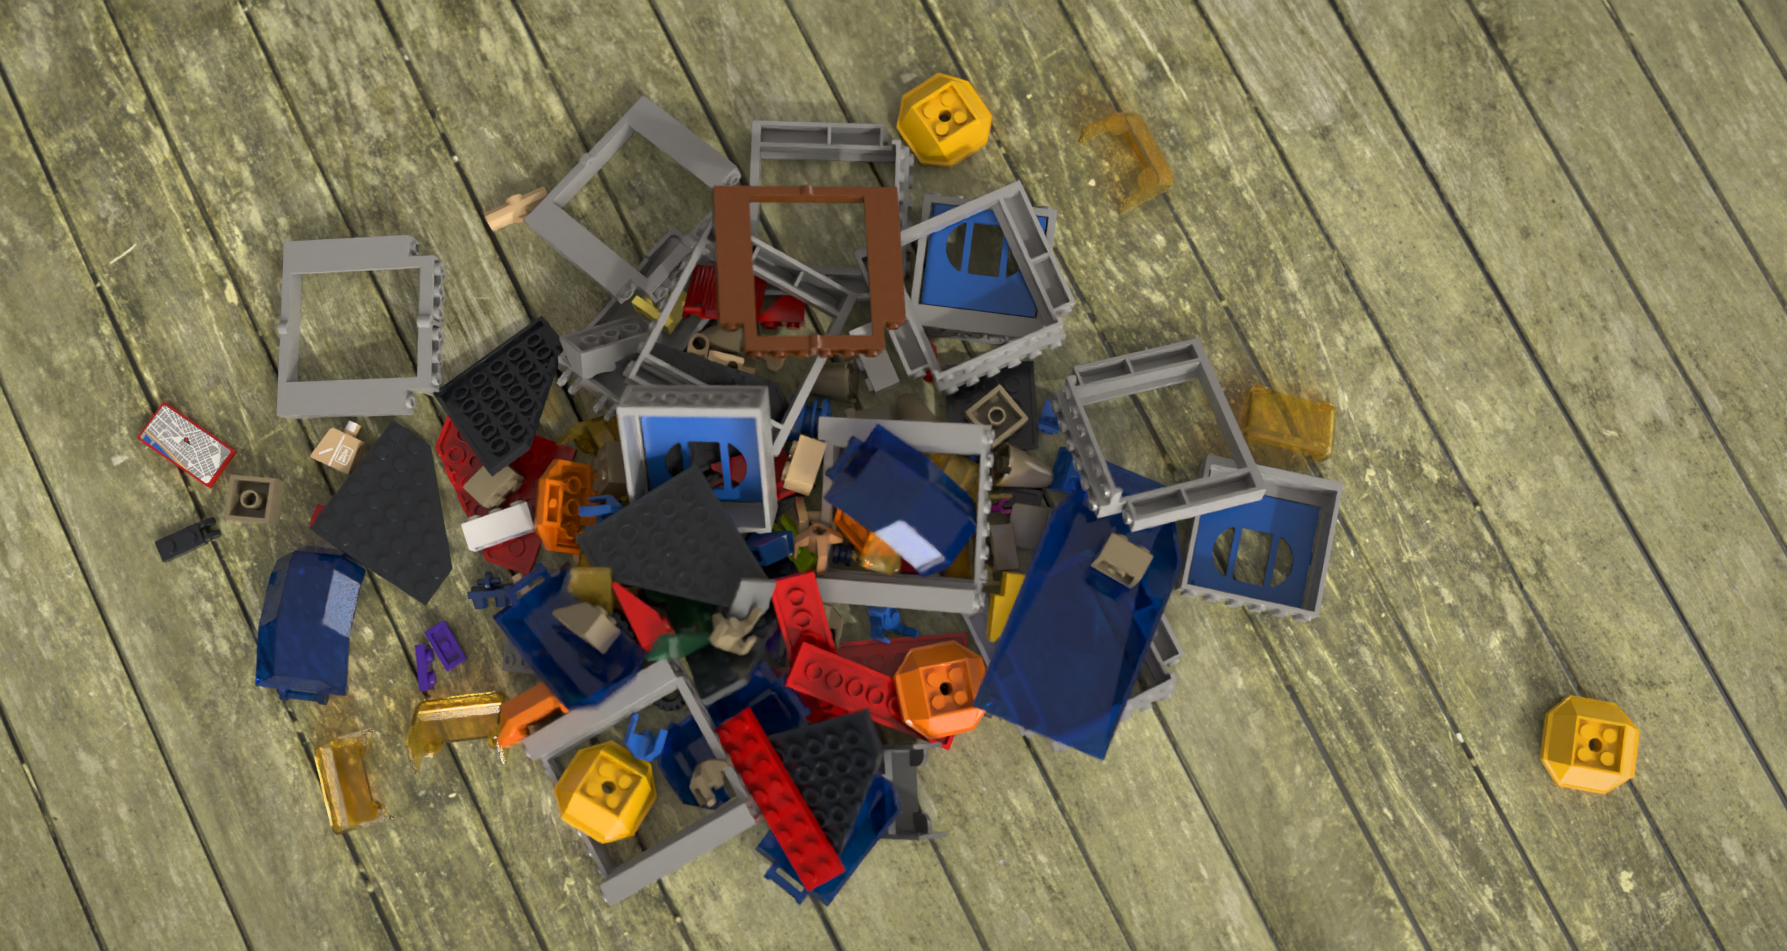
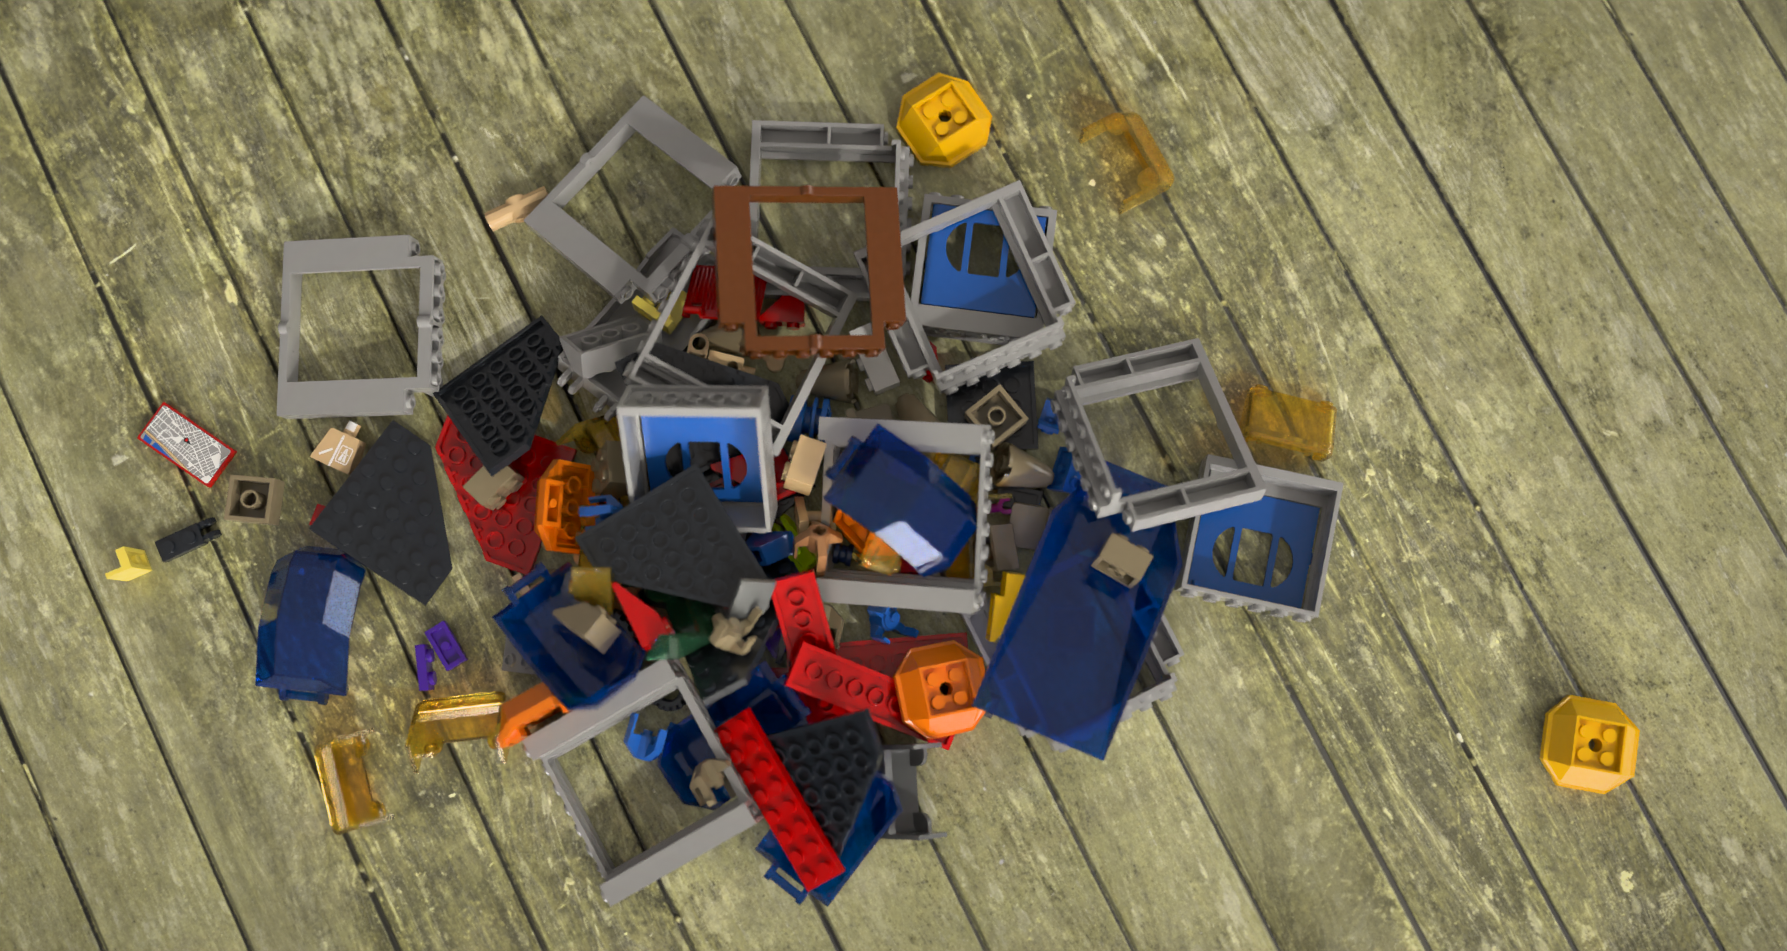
white brick [461,500,535,552] -> none
dark blue hips [467,571,513,609] -> none
yellow piece [553,740,657,843] -> none
none -> light yellow panel [105,546,152,581]

